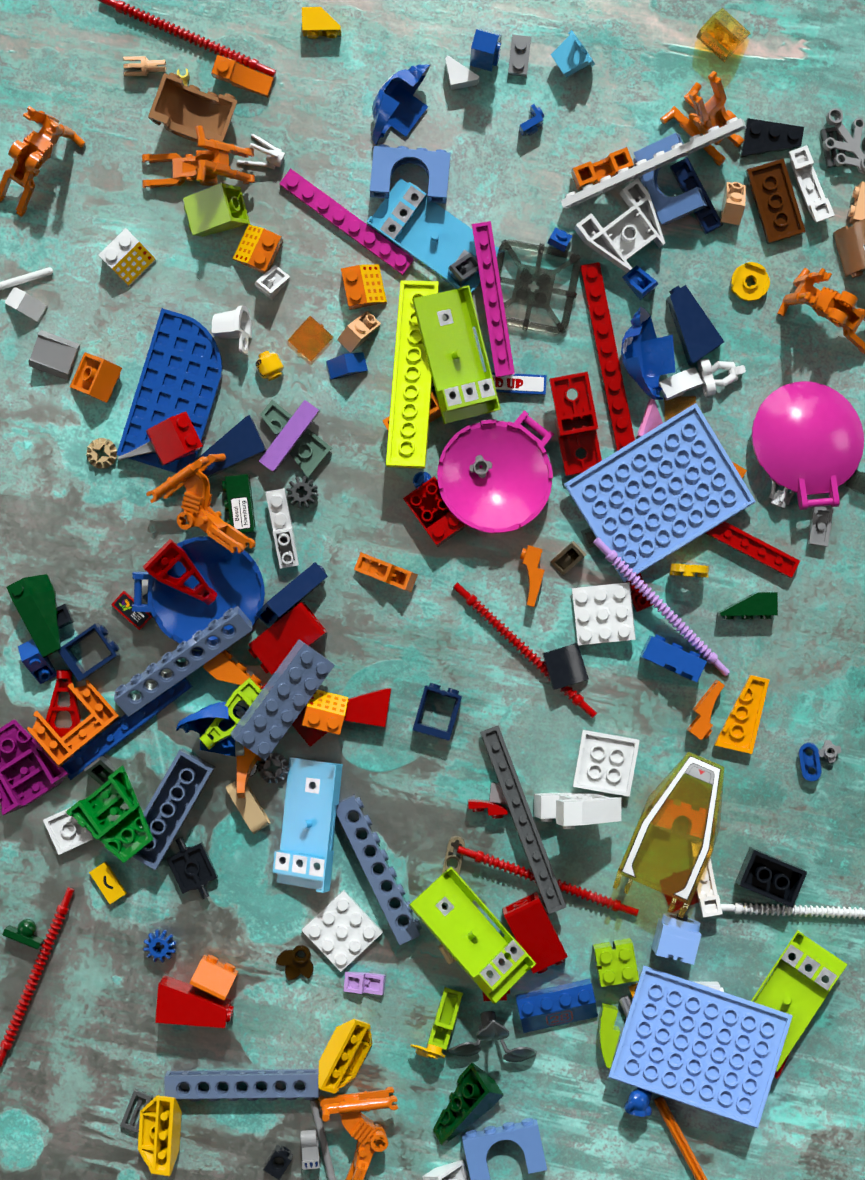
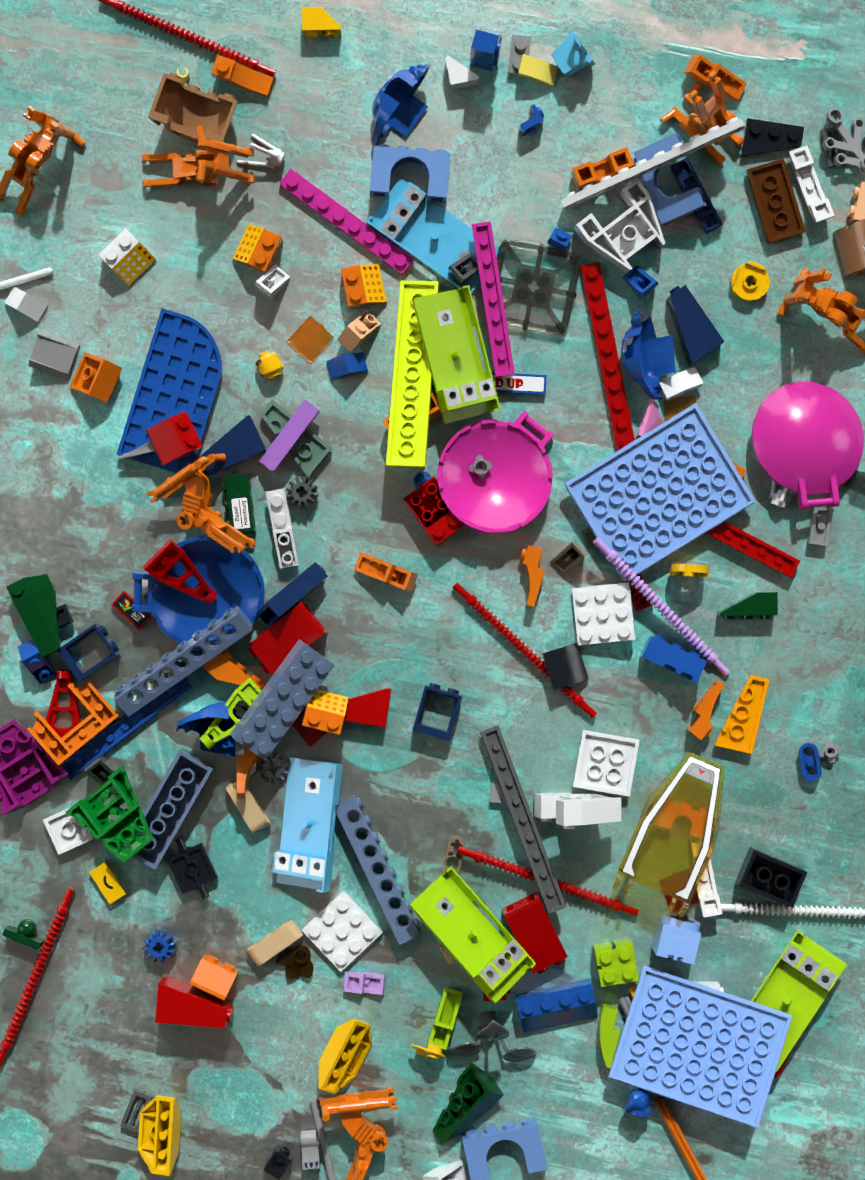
tan gear [86,438,117,469] -> none
light nougat arm [123,56,166,76] -> none
sand blue brick [164,1069,320,1102] -> none
lime slope [183,183,250,237] -> none
white container [212,306,252,355] -> none
red slope [468,799,508,819] -> none
red bracket [549,371,602,476] -> none
clear yellow slope [696,8,751,63] -> none
white piece [697,359,746,397] -> none
light nougat slope [721,182,746,225] -> none
none -> tan beam [246,919,303,966]
none -> light yellow slope [518,54,558,87]
none -> orange slope [684,54,747,101]

